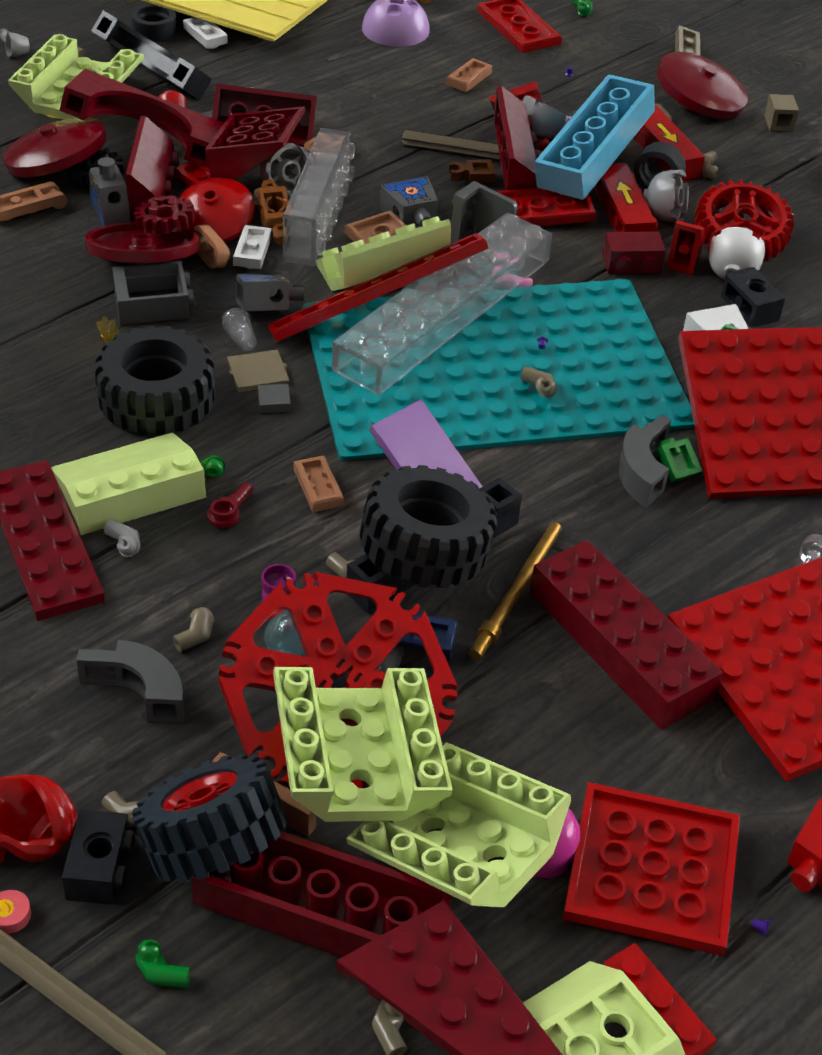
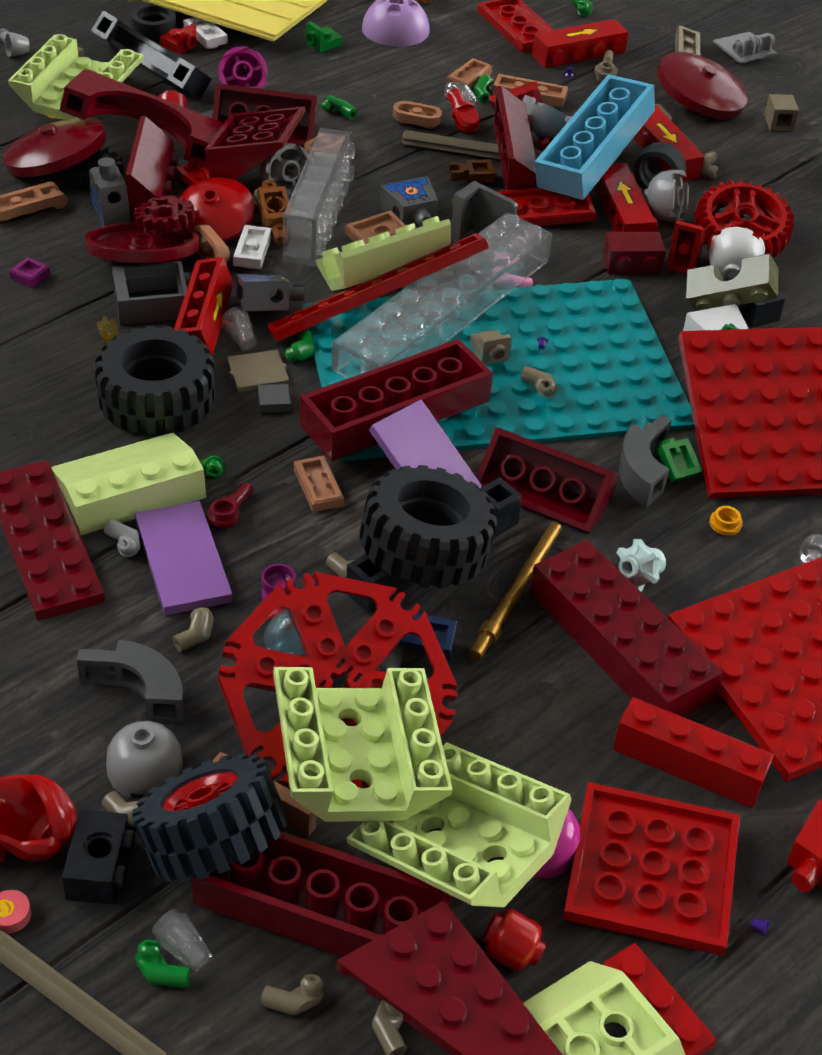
none -> magenta tile [9,257,51,288]
none -> light grey cylinder [106,721,183,798]
none -> medium lavender tile [135,501,233,616]
none -> clear cone [152,908,212,972]
none -> red bracket [160,24,197,55]
none -> red brick [174,257,234,356]
none -> dark pink cylinder [218,46,268,89]
none -> dark tan arm [260,974,324,1016]
none -> green arm [285,330,315,363]
none -> dark red brick [300,339,493,462]
none -> green bracket [305,21,343,53]
none -> green arm [321,95,358,120]
none -> nougat plate [393,101,442,129]
none -> clear arm [443,81,478,105]
none -> red arm [446,88,481,134]
none -> dark tan bracket [469,330,512,365]
none -> green arm [473,74,495,104]
none -> dark red slope [476,427,620,533]
none -> red head [481,909,546,972]
none -> nougat plate [492,74,569,107]
none -> red brick [532,19,629,68]
none -> dark tan plate [594,50,618,82]
none -> red brick [613,697,774,808]
none -> light aqua rock [616,539,666,591]
none -> arch [686,253,779,311]
none -> light orange plate [709,506,743,535]
none -> light grey hinge [713,32,777,63]

